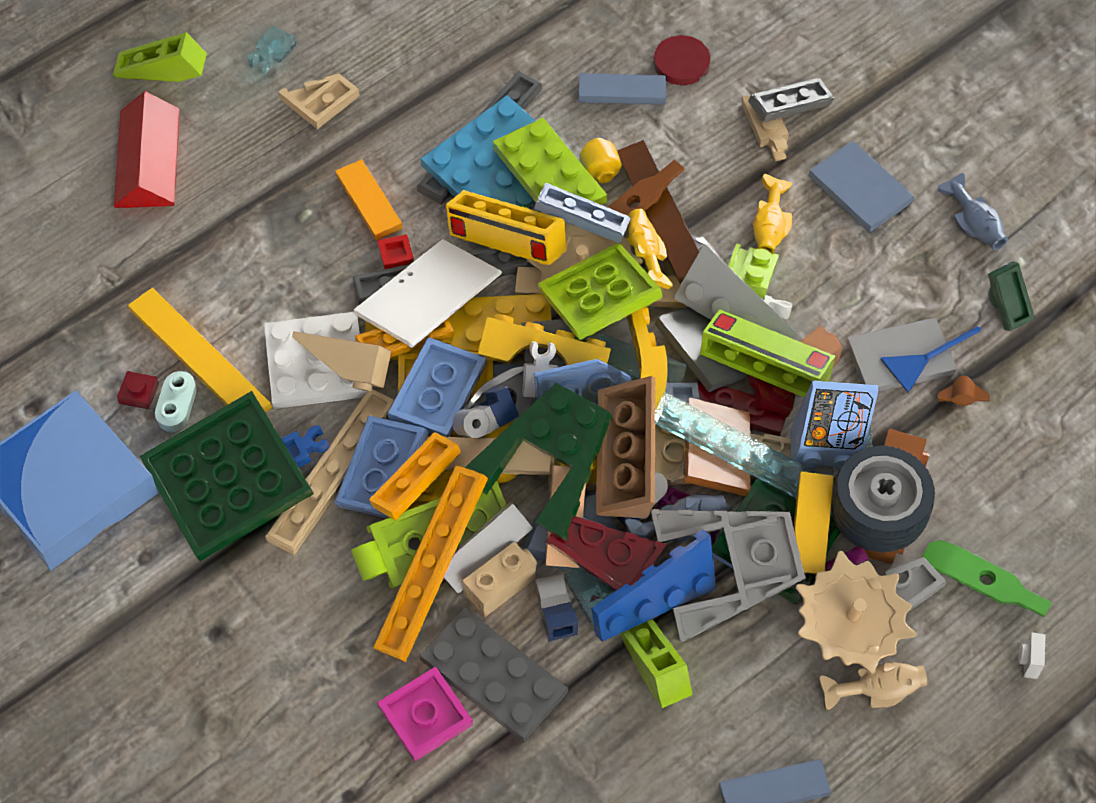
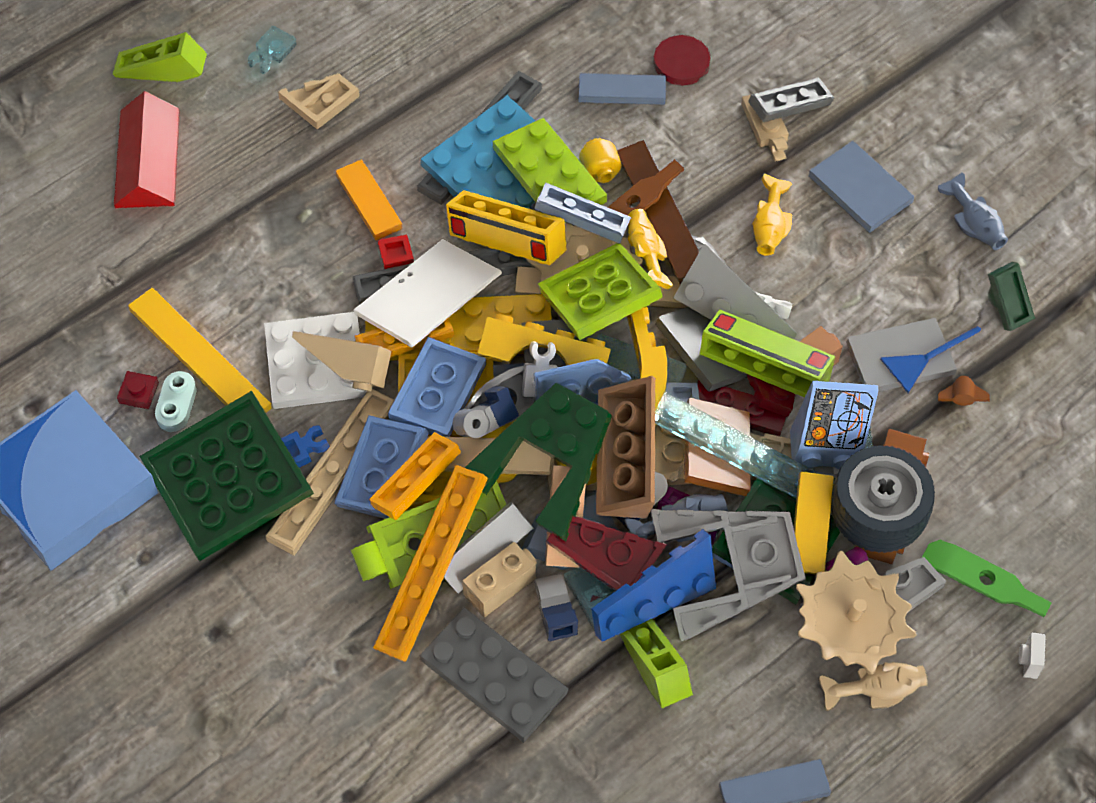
dark pink plate [377,667,473,762] -> none
lime plate [728,244,779,299] -> none

